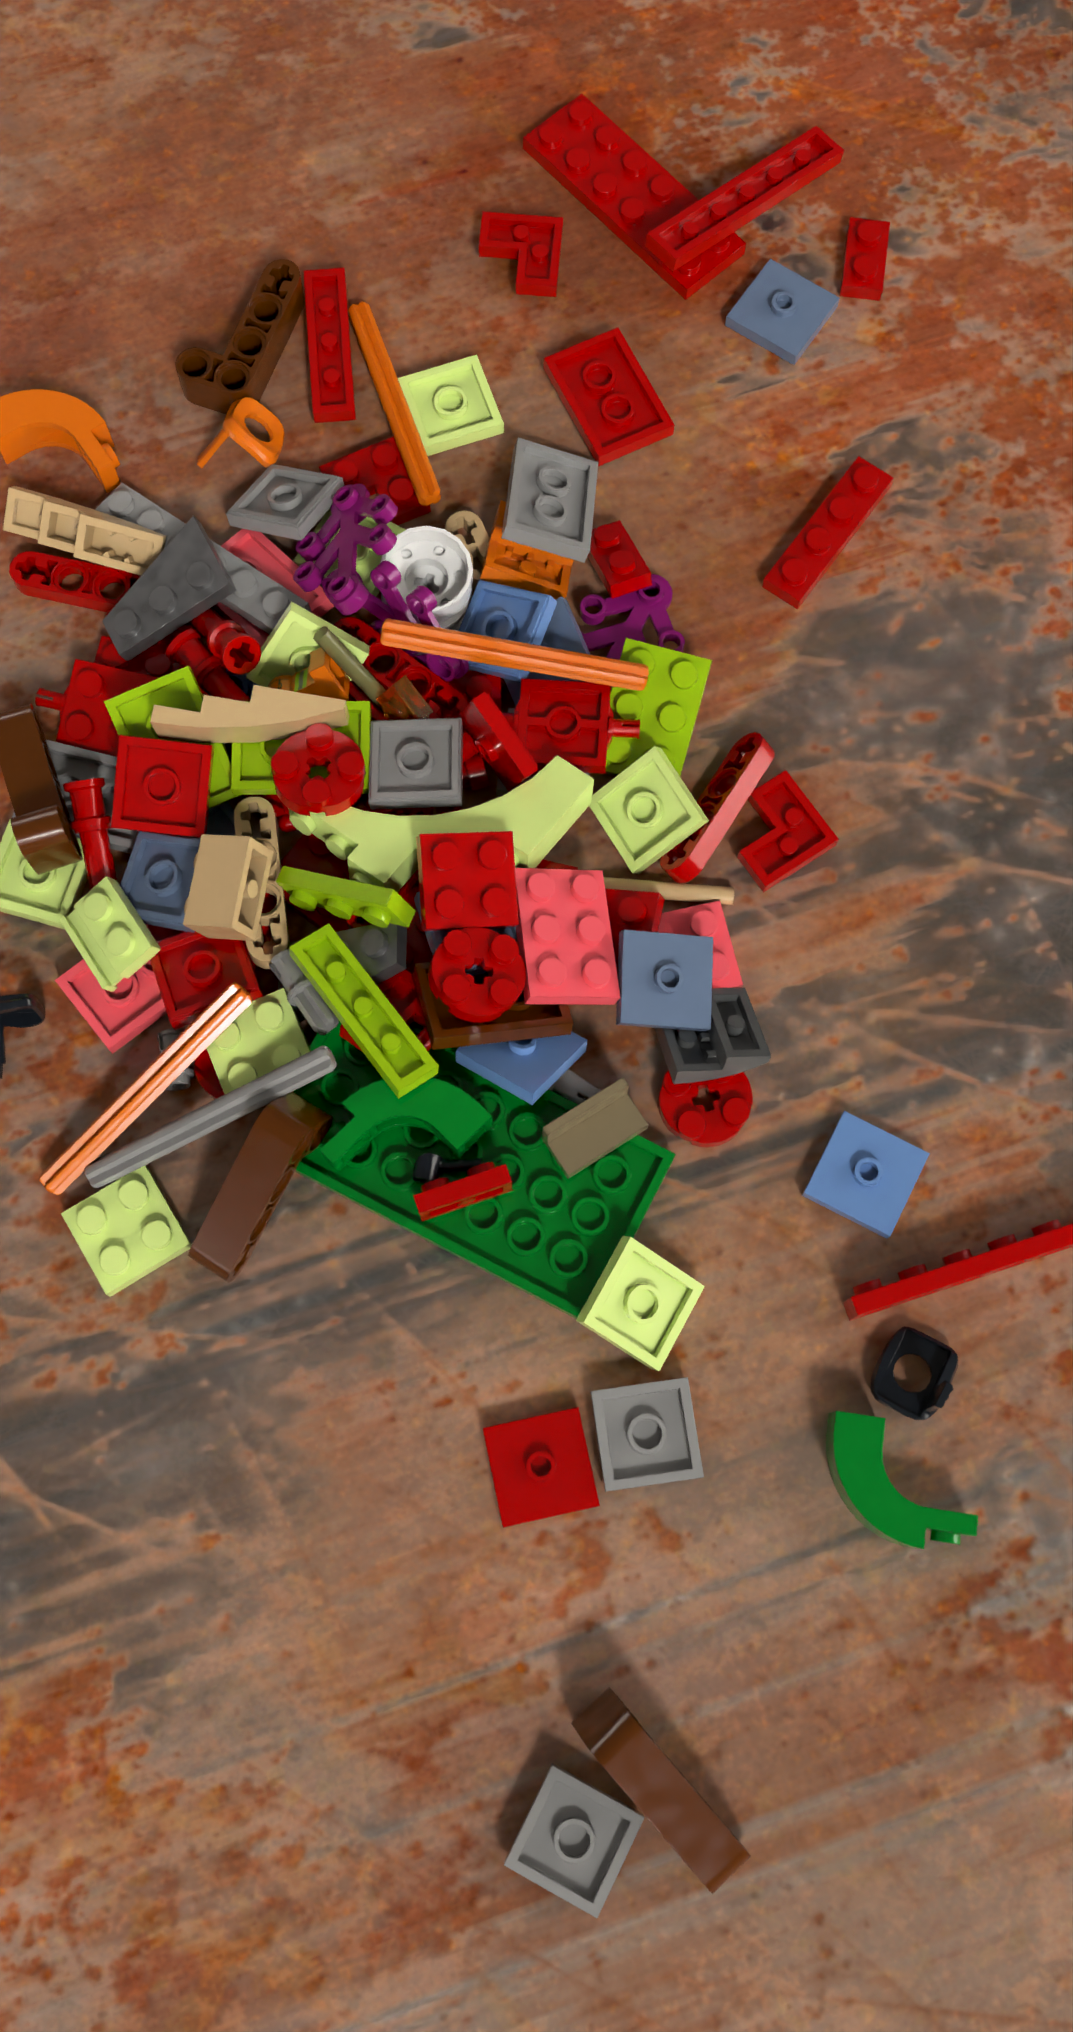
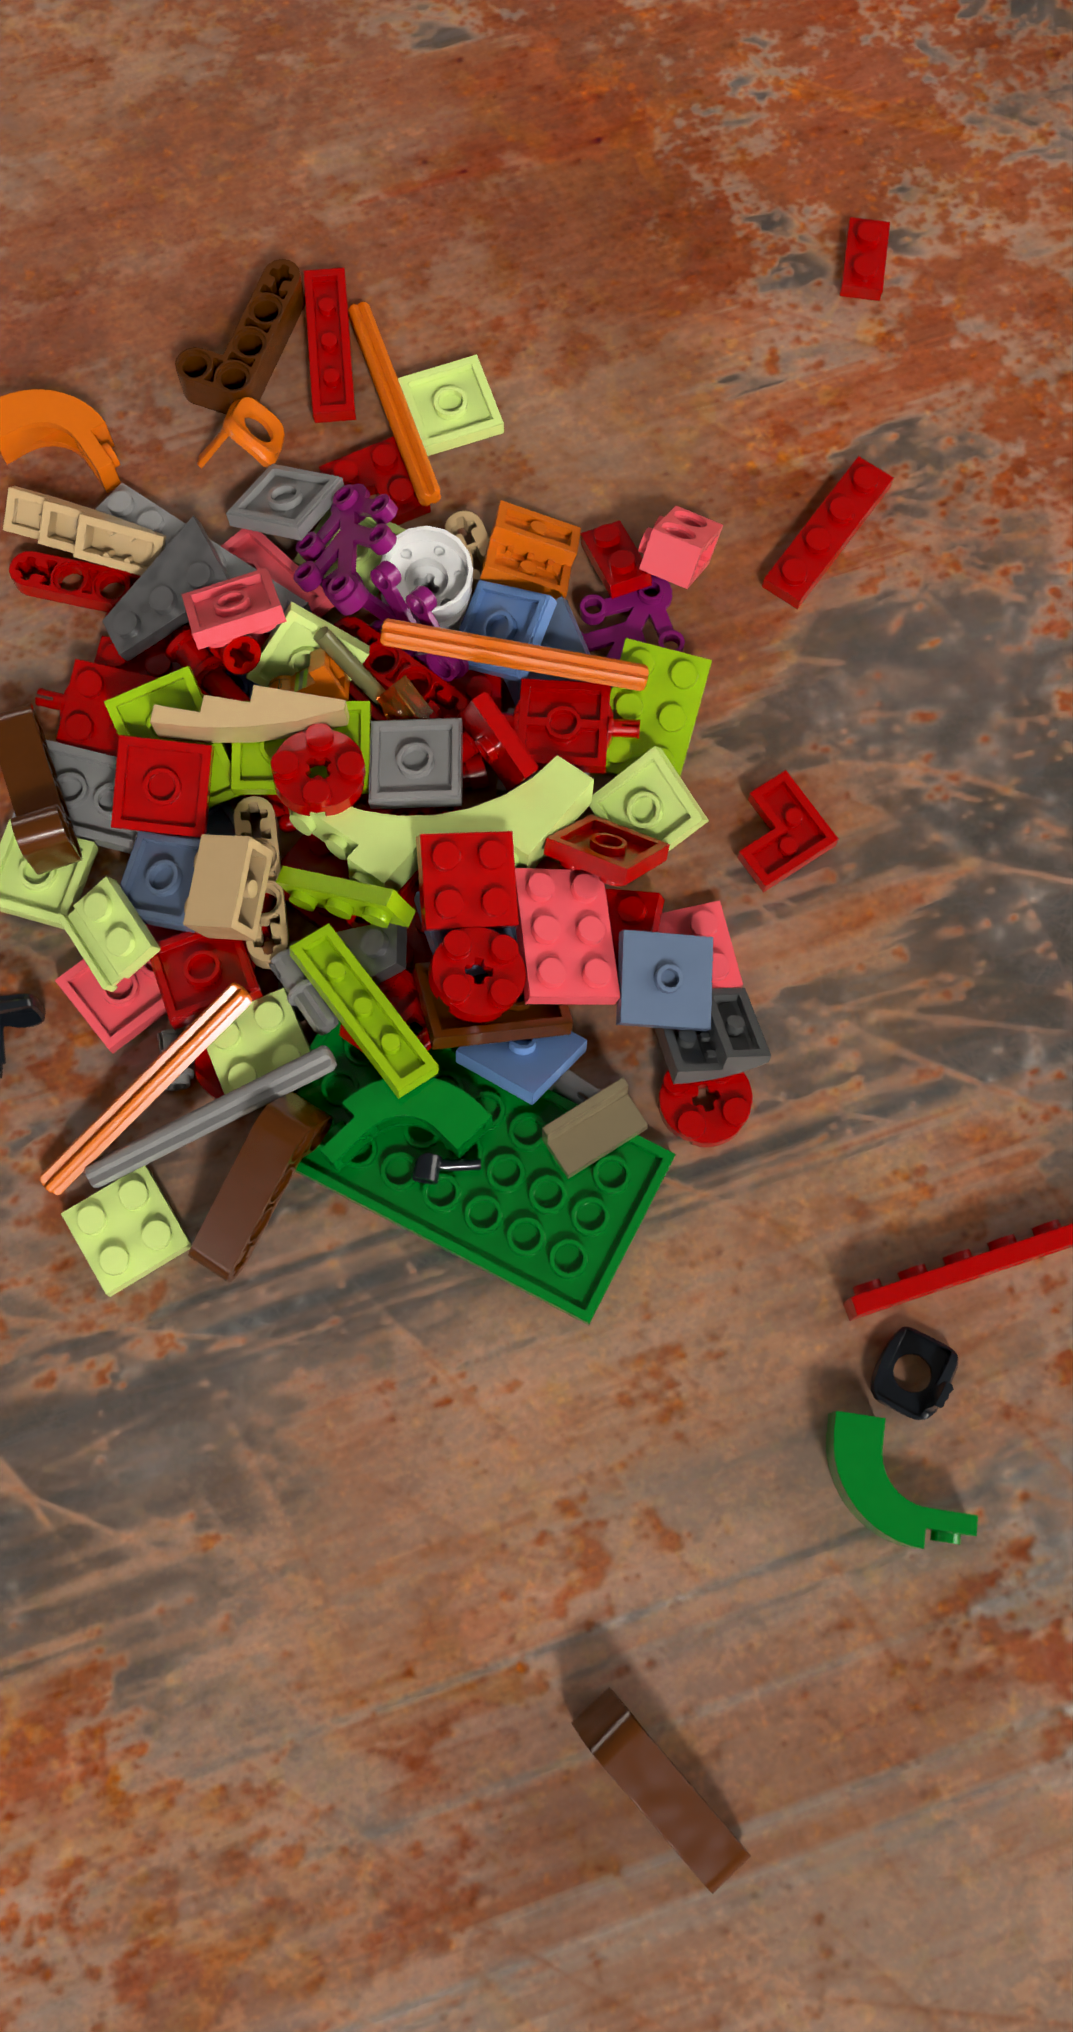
red pin [63,778,117,890] -> none
red plate [413,1162,513,1222] -> none
red plate [479,211,564,297] -> none
red plate [483,1407,600,1528] -> none
light grey plate [501,437,598,563] -> none
light grey plate [504,1763,645,1918] -> none
red plate [523,94,746,300] -> none
red plate [543,327,675,467] -> none
yellowish green plate [576,1236,705,1371] -> none
light grey plate [590,1377,704,1492] -> none
tan bar [604,877,734,905] -> none
red plate [644,126,844,272] -> none
red beam [660,732,775,884] -> none
sand blue plate [725,259,840,365] -> none
medium blue plate [802,1111,930,1239] -> none
none -> coral plate [181,567,287,650]
none -> red plate [543,814,670,886]
none -> coral brick [638,506,723,589]

